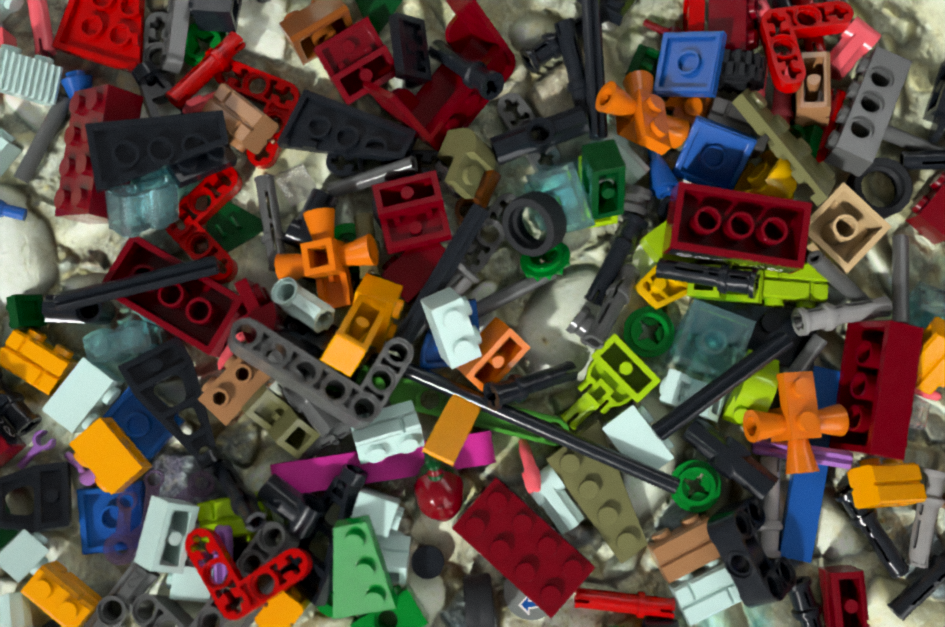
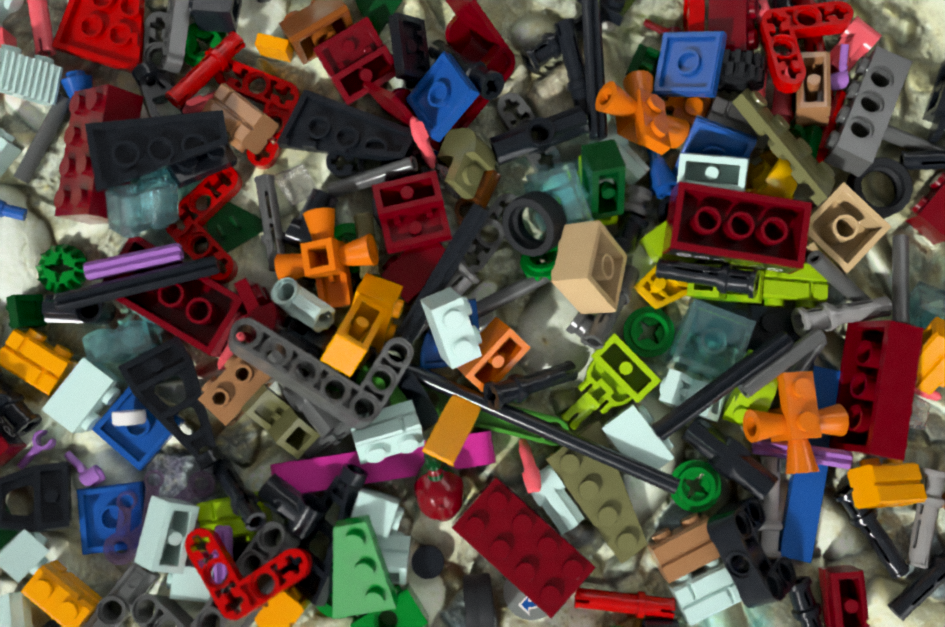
light orange brick [69,417,152,495] -> none
none -> green gear [35,243,88,294]
none -> medium lavender axle [83,243,184,281]
none -> white tile [111,409,147,426]
none -> light orange tile [255,33,294,63]
none -> black sticker [397,368,439,431]
none -> blue tile [406,51,480,142]
none -> coral piece [410,117,437,169]
none -> tan brick [551,220,628,314]
none -> light aqua brick [677,152,750,192]
none -> dark grey piece [738,327,826,398]
none -> medium lavender hand [831,44,849,91]

